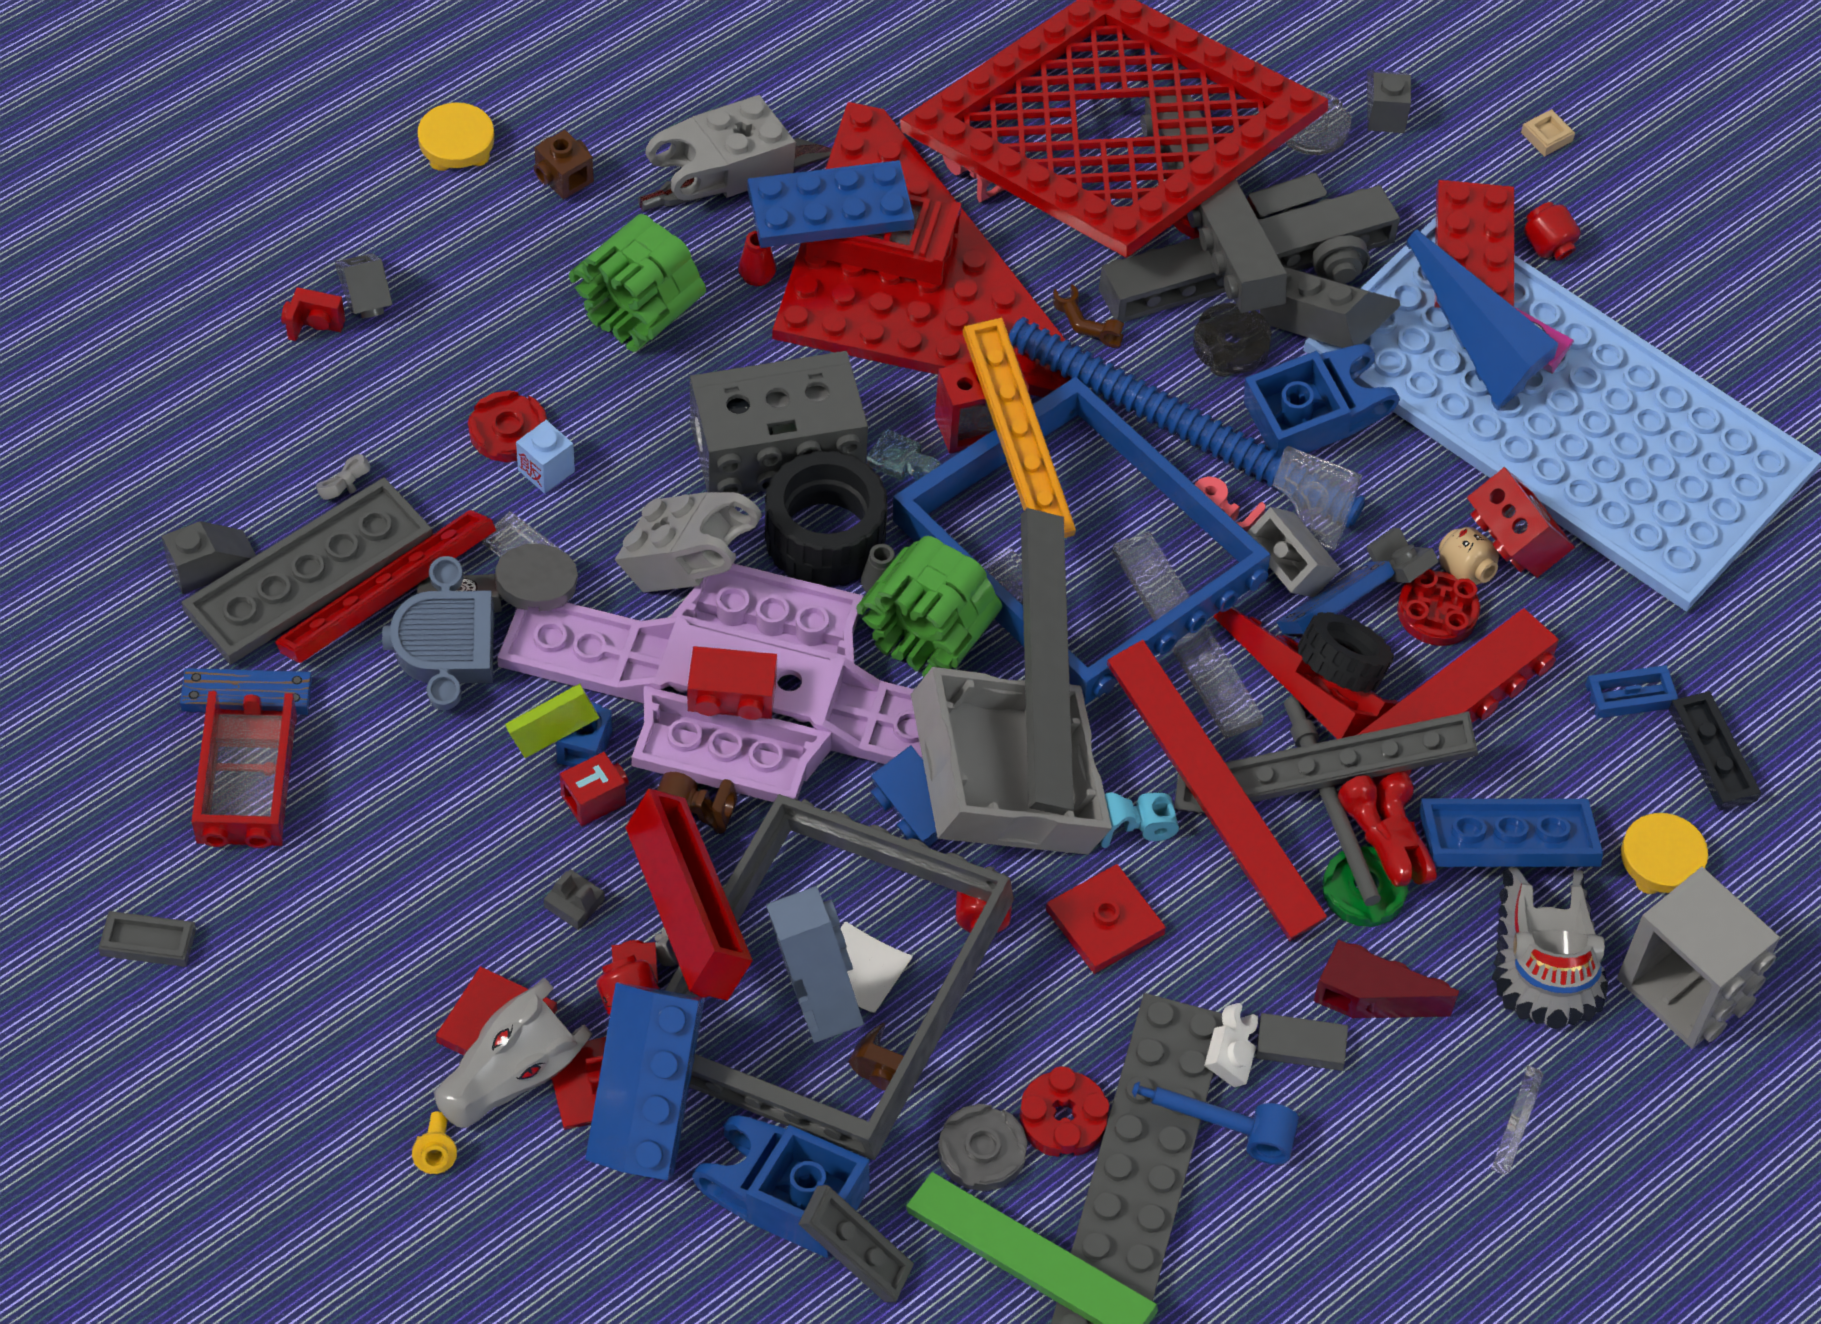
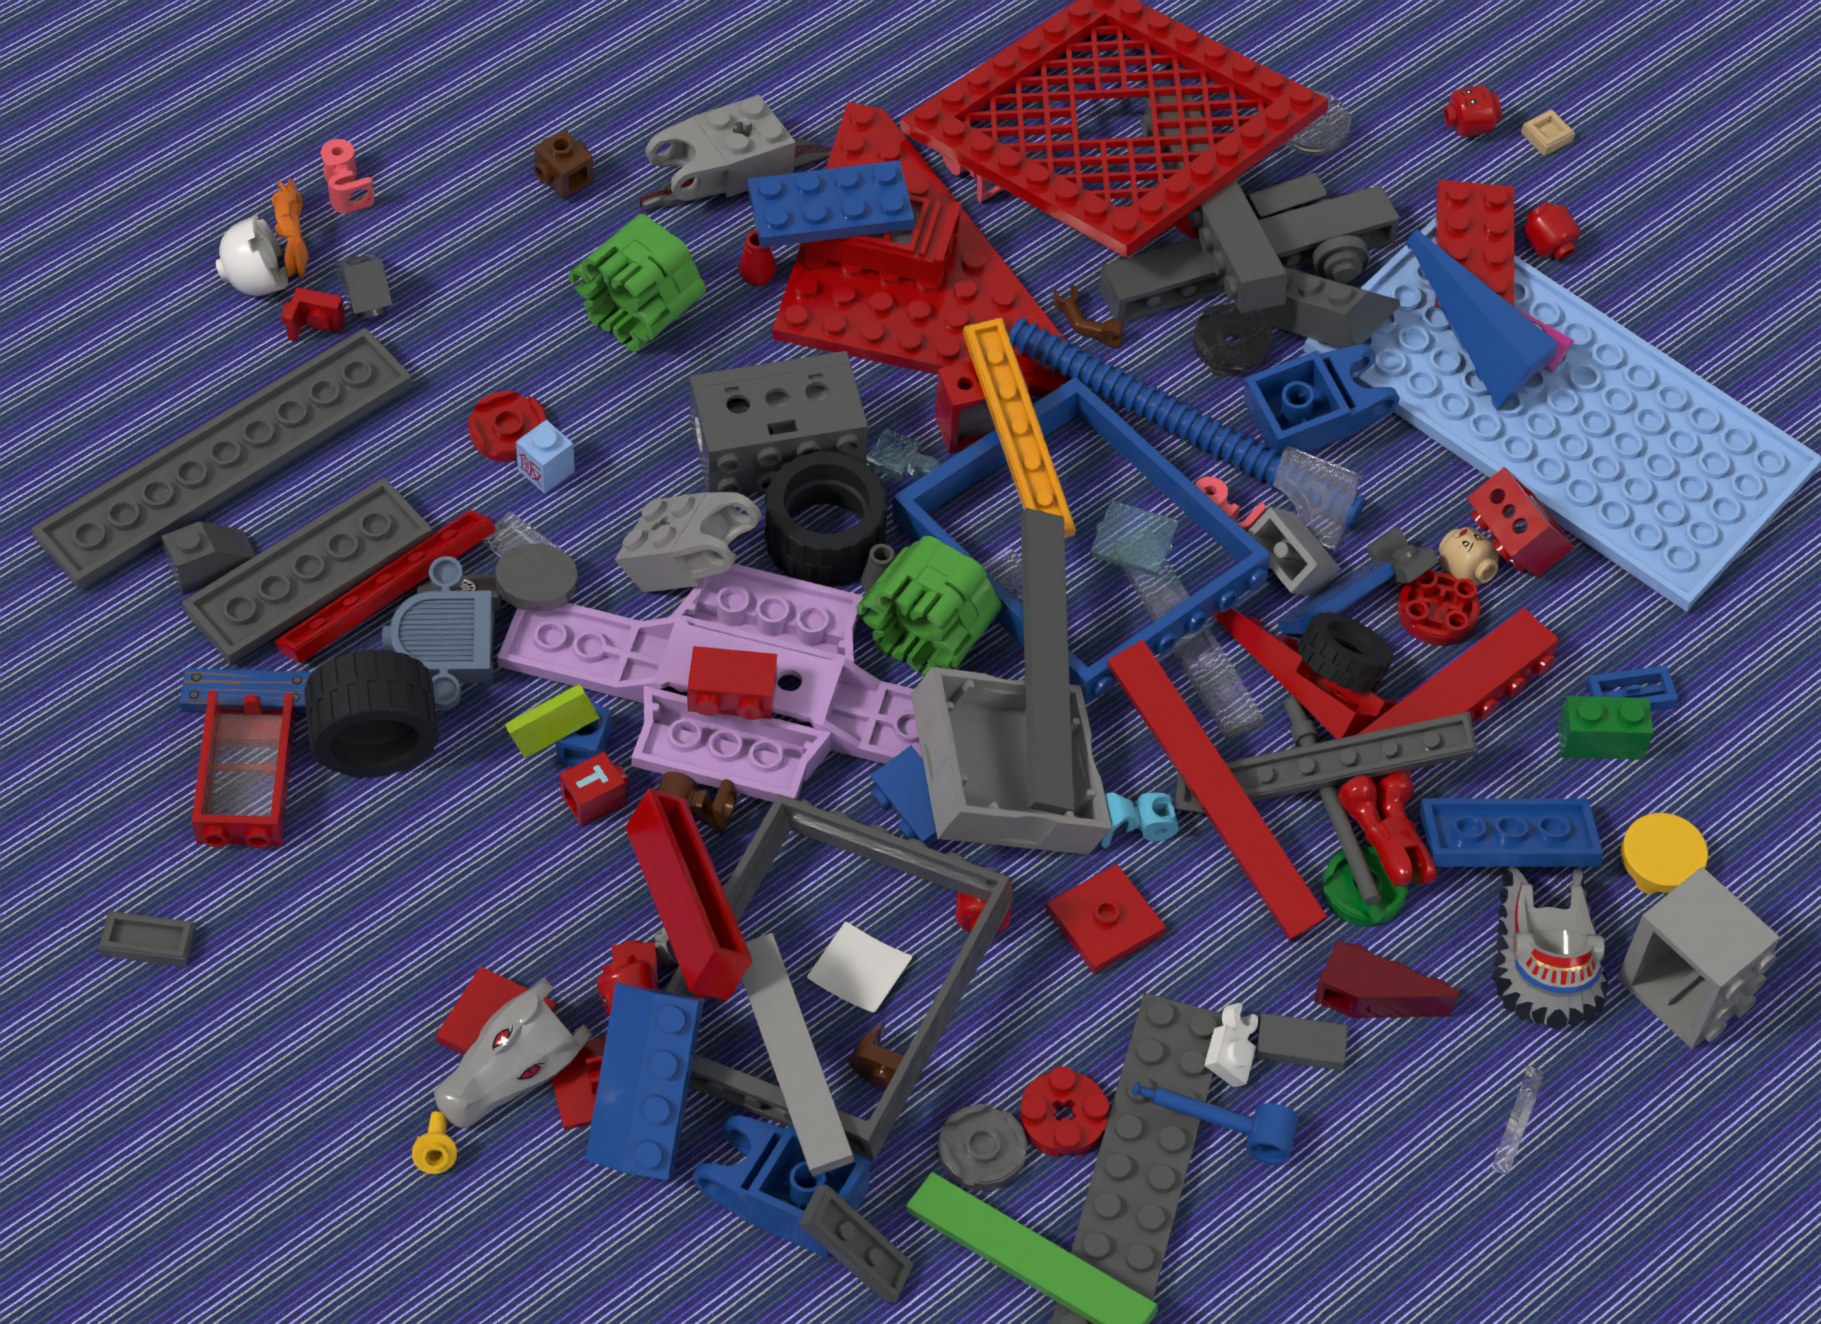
light grey piece [316,454,371,500] -> none
yellow tile [418,102,494,171] -> none
dark grey tile [544,869,605,930] -> none
sand blue wedge [766,886,864,1043] -> none
dark grey slope [1367,70,1411,133] -> none
black plate [1669,691,1761,811] -> none
none -> dark grey plate [31,327,413,590]
none -> white cylinder [216,216,288,296]
none -> orange piece [272,178,309,279]
none -> black tyre [304,649,439,777]
none -> coral leg [321,139,375,214]
none -> light grey tile [742,933,855,1177]
none -> clear light blue piece [1090,500,1179,577]
none -> red head [1443,85,1502,138]
none -> green brick [1557,696,1653,760]

